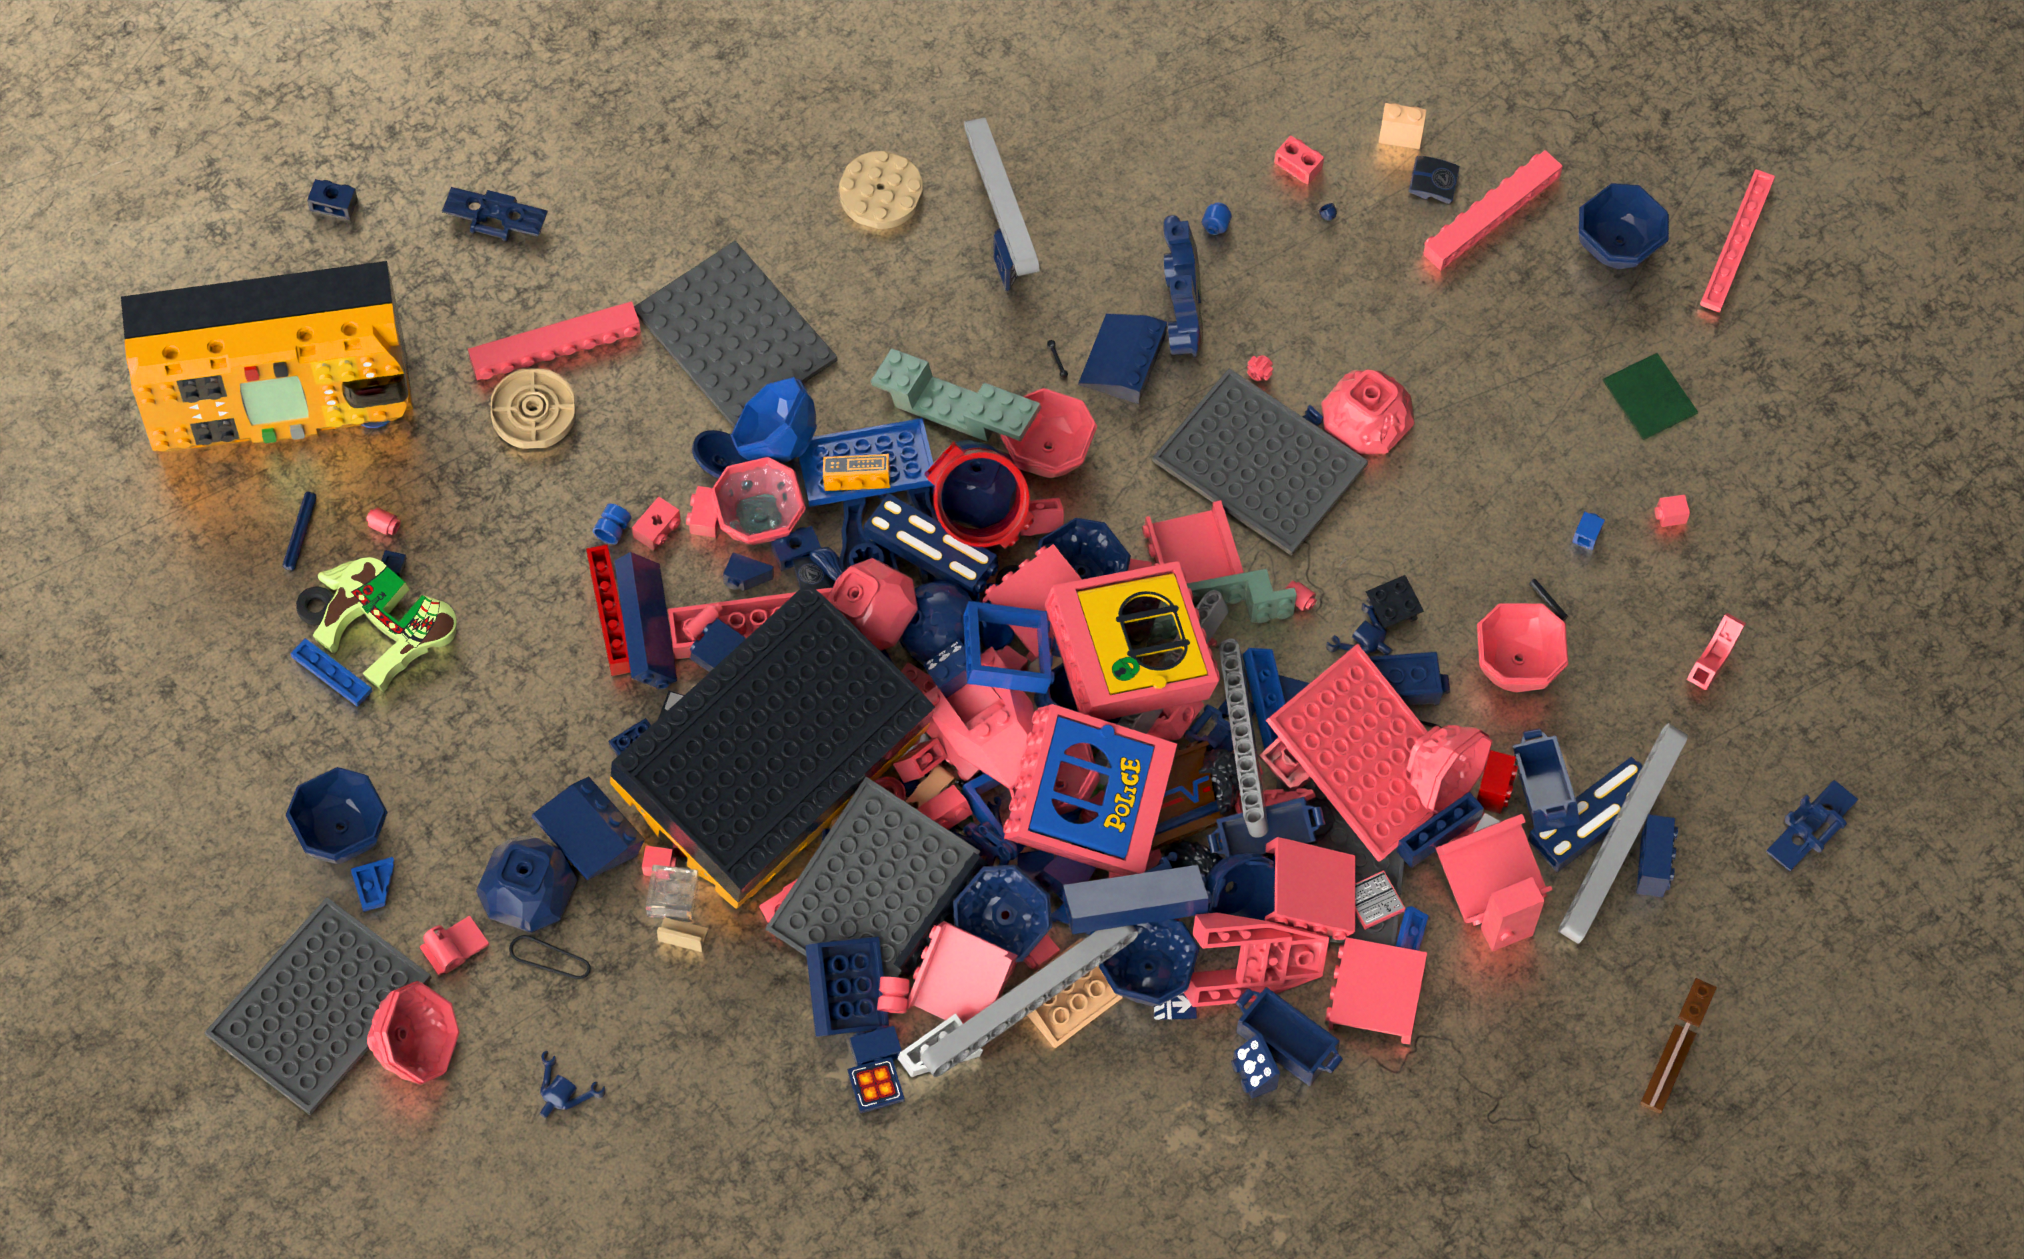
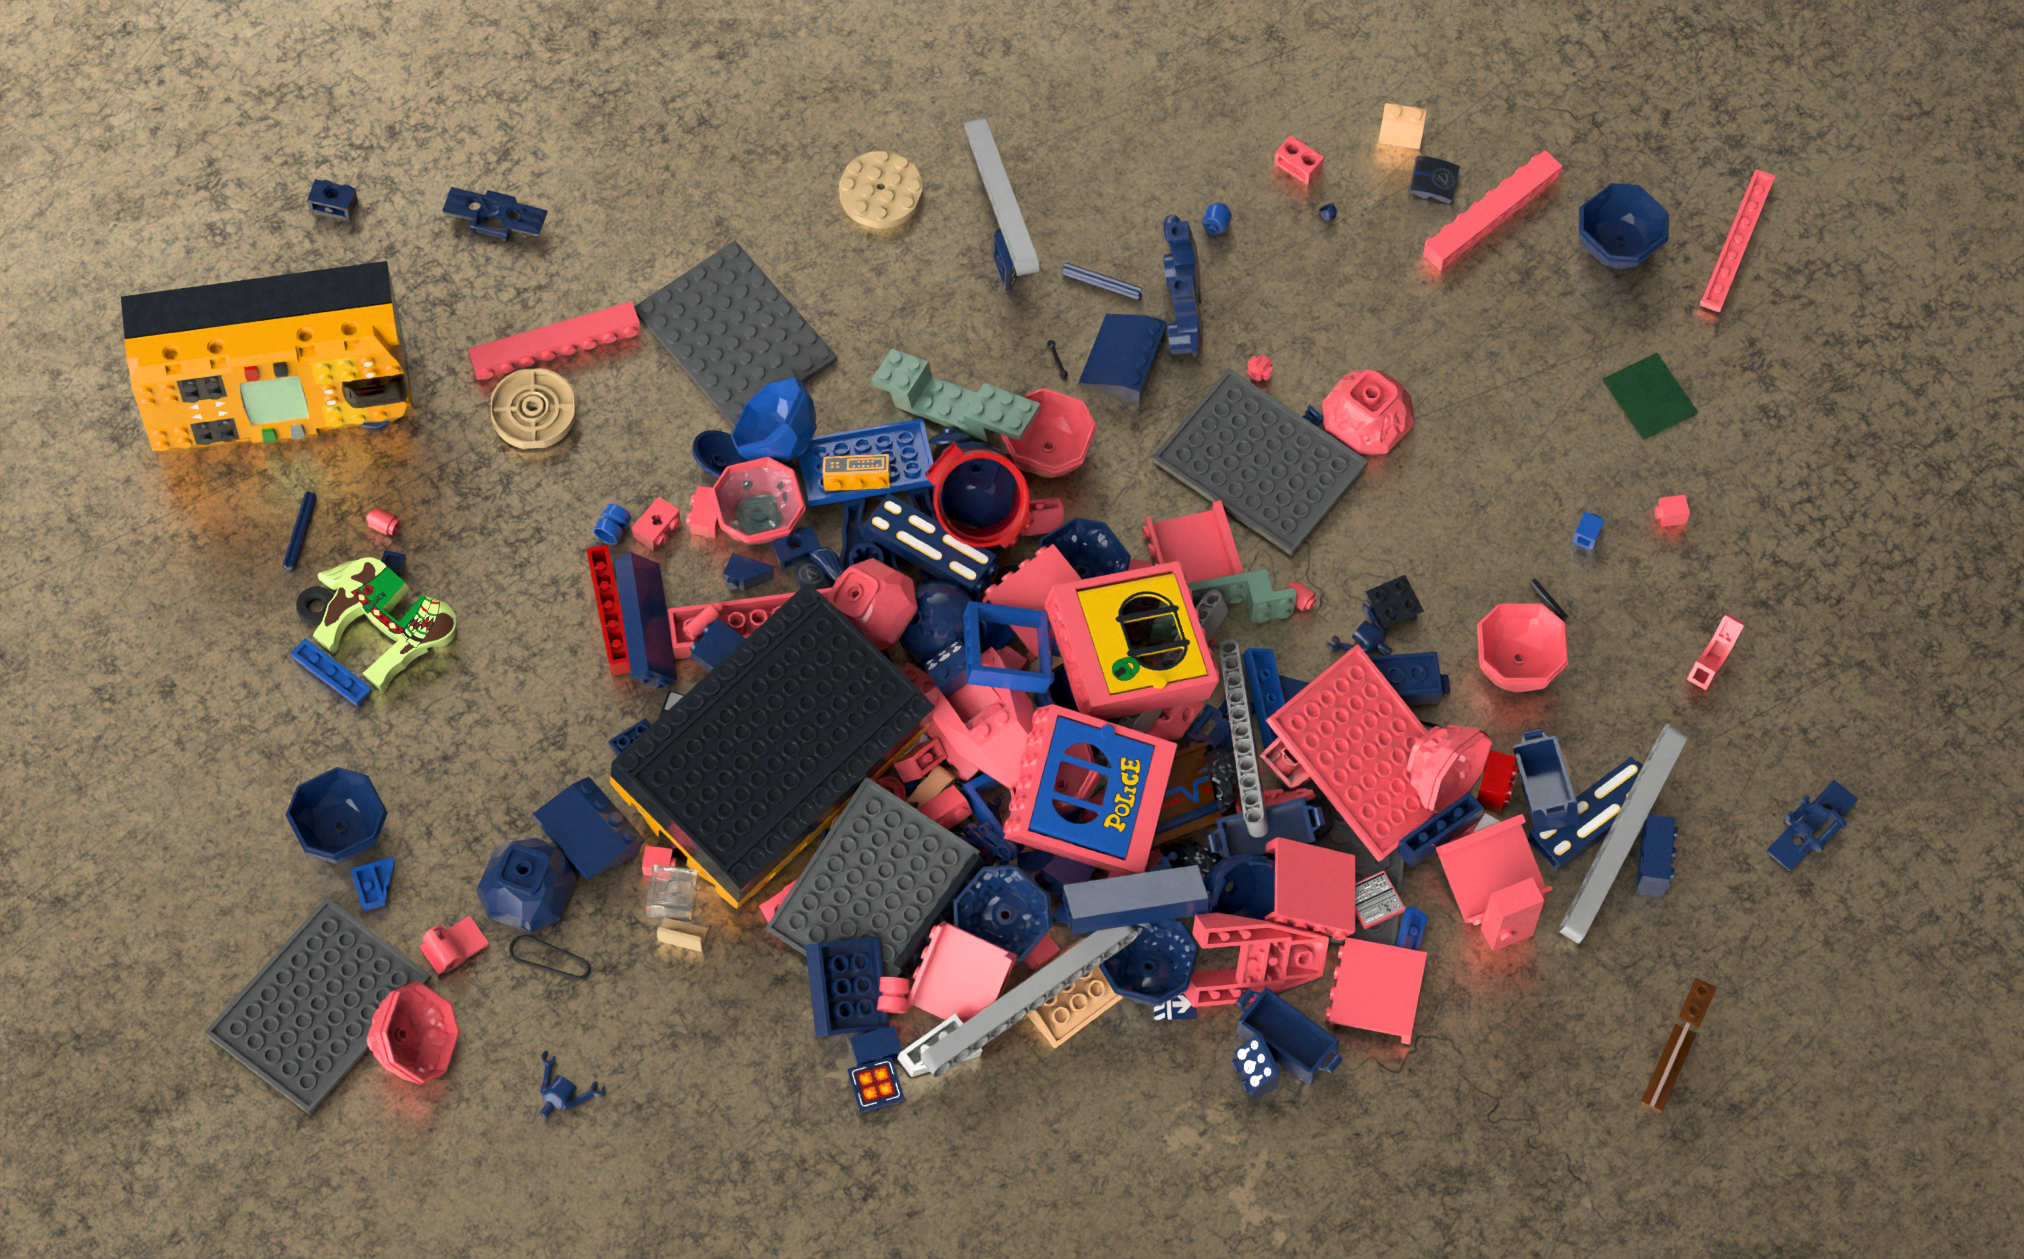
none -> dark blue dish [928,427,972,444]
none -> axle [1062,263,1142,299]

